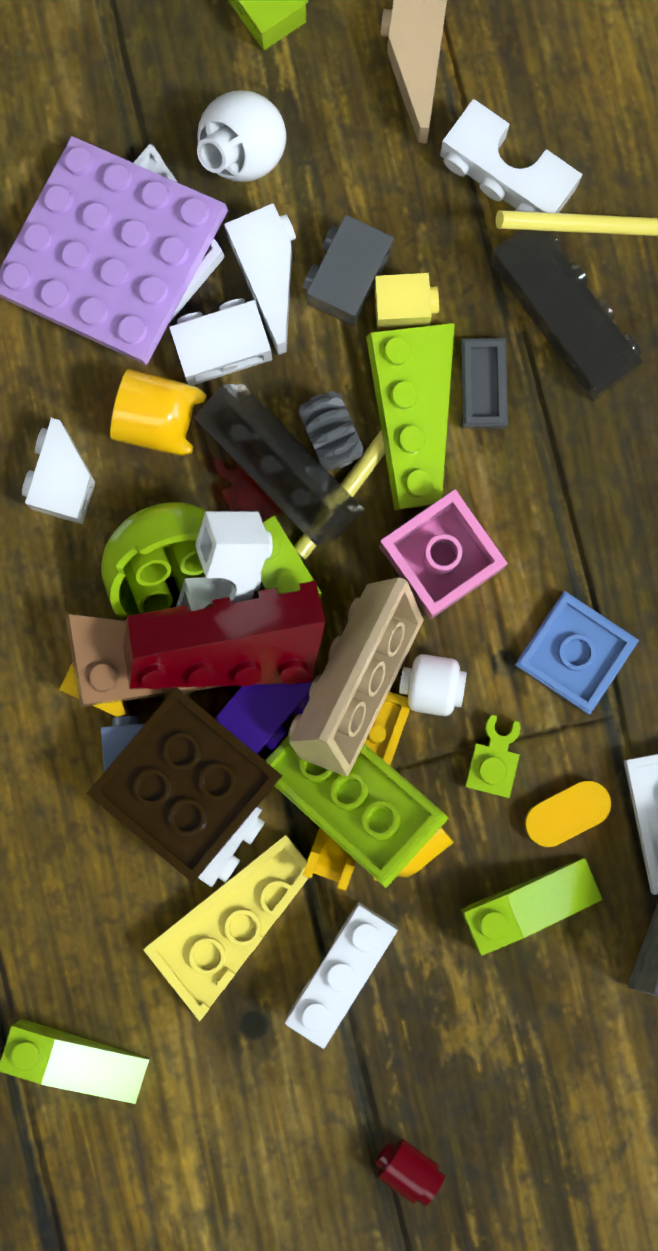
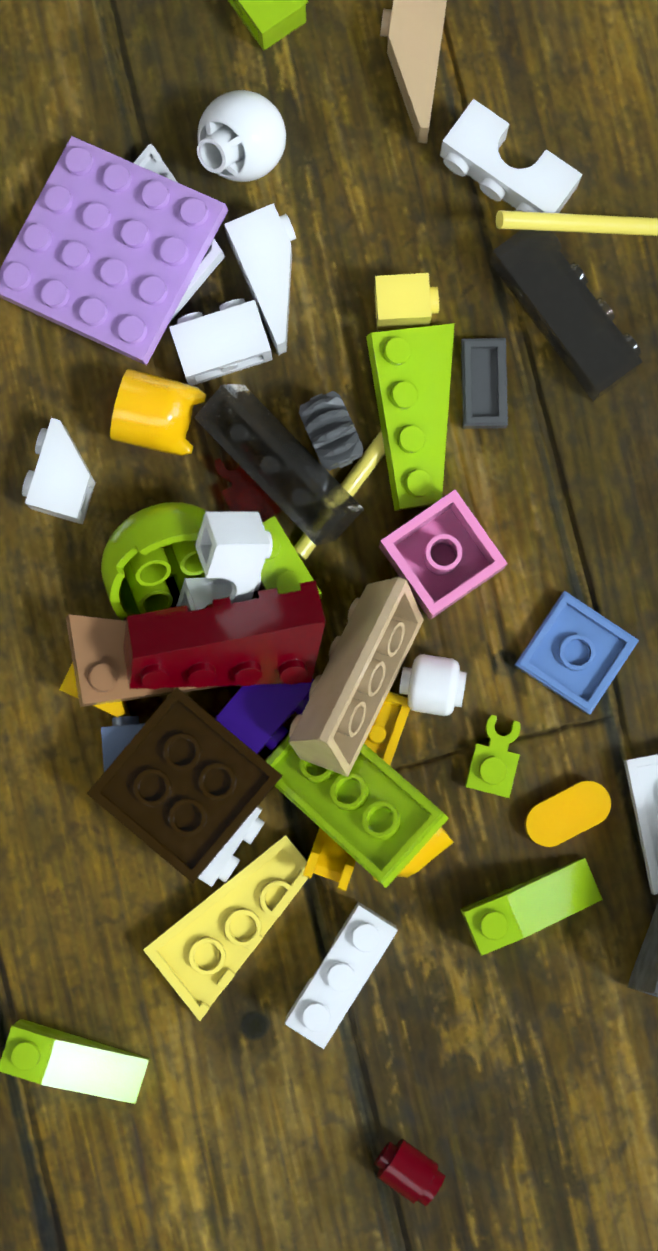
dark grey brick [303,215,394,327] -> none

